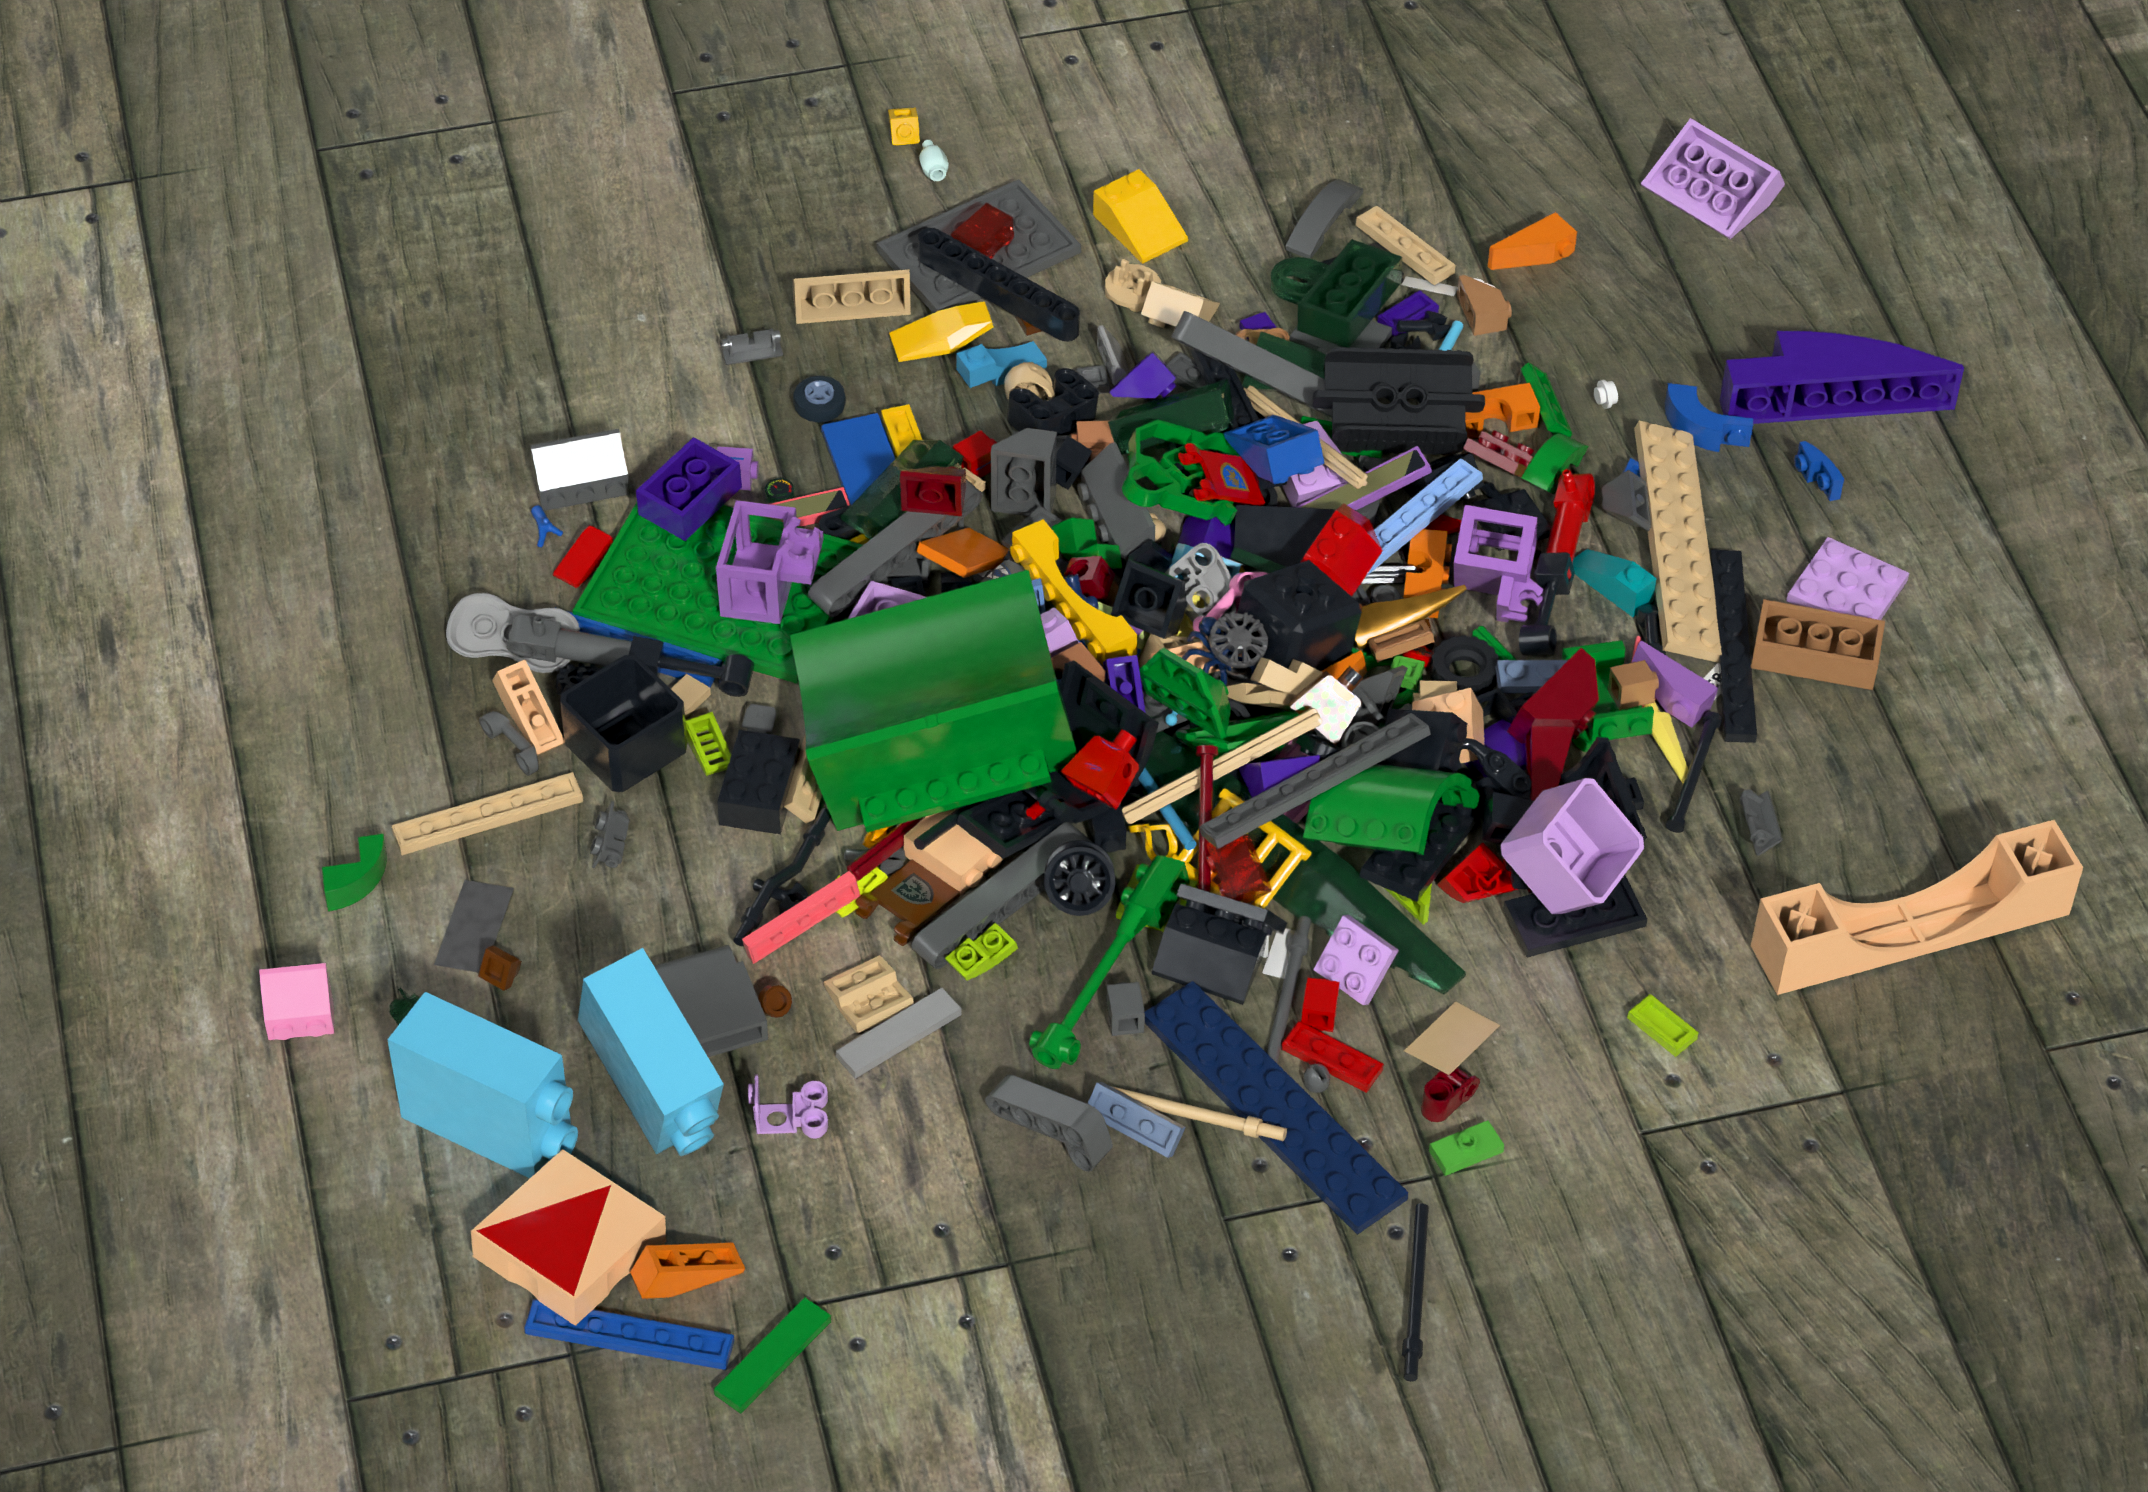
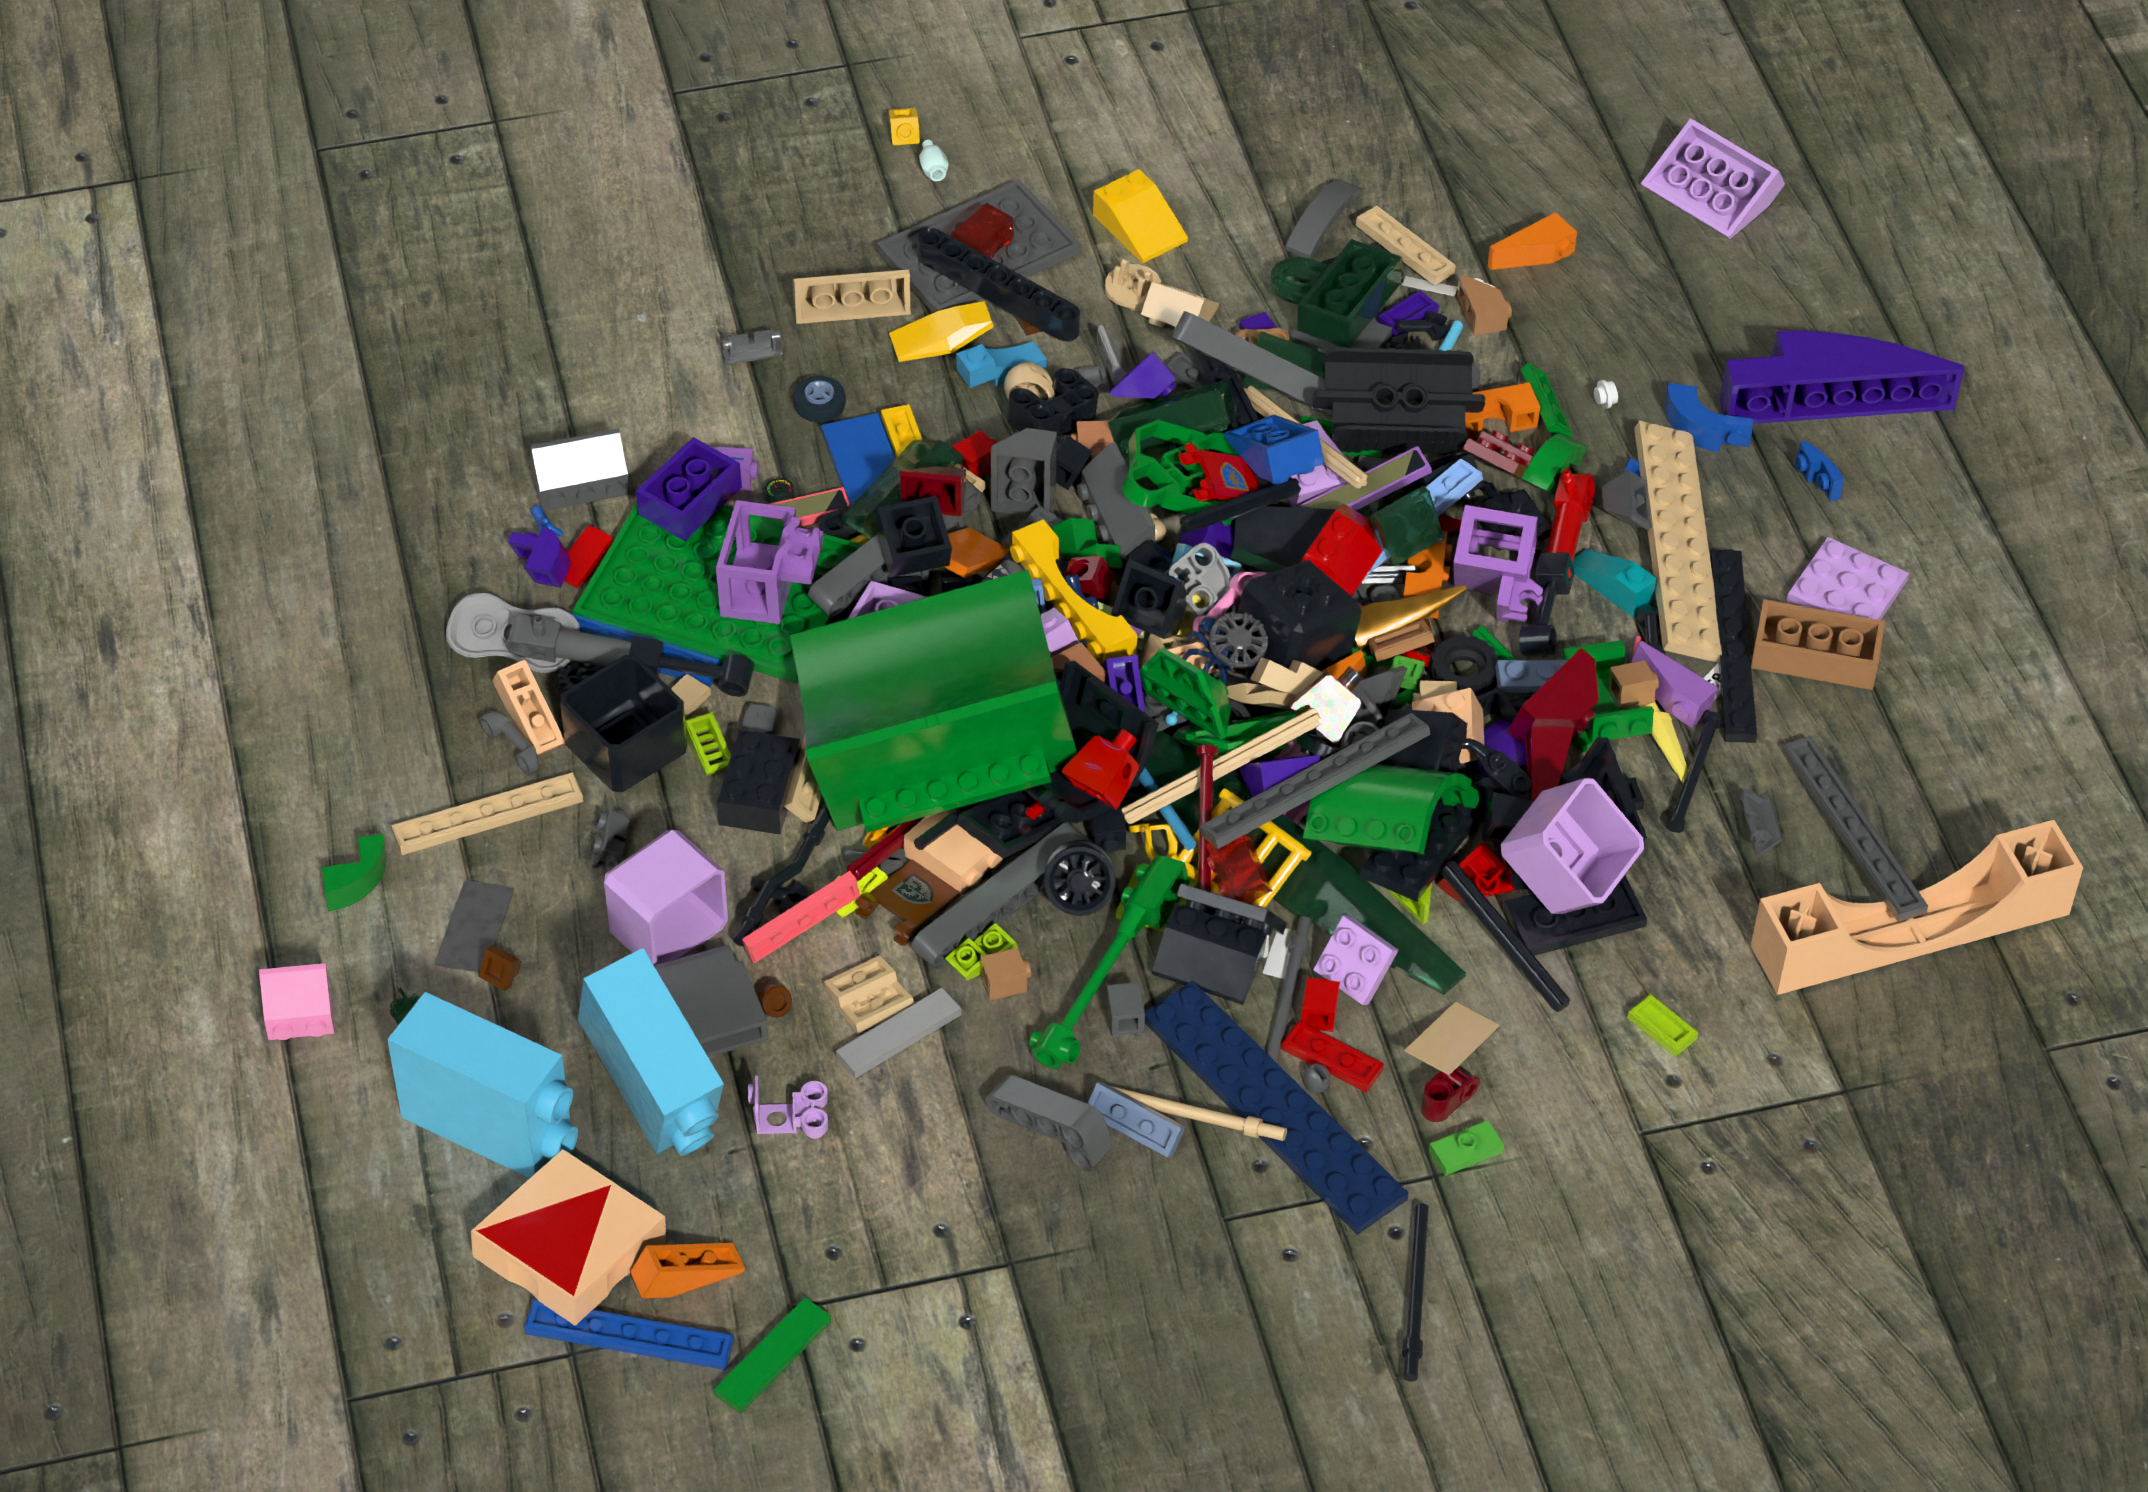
none -> dark purple brick [508,527,570,588]
none -> lavender plate [604,830,728,966]
none -> black brick [875,496,952,577]
none -> medium nougat brick [981,948,1031,1001]
none -> black axle [1180,478,1301,533]
none -> clear green plate [1370,486,1444,567]
none -> black axle [1442,861,1570,1012]
none -> dark grey tile [1782,736,1928,922]

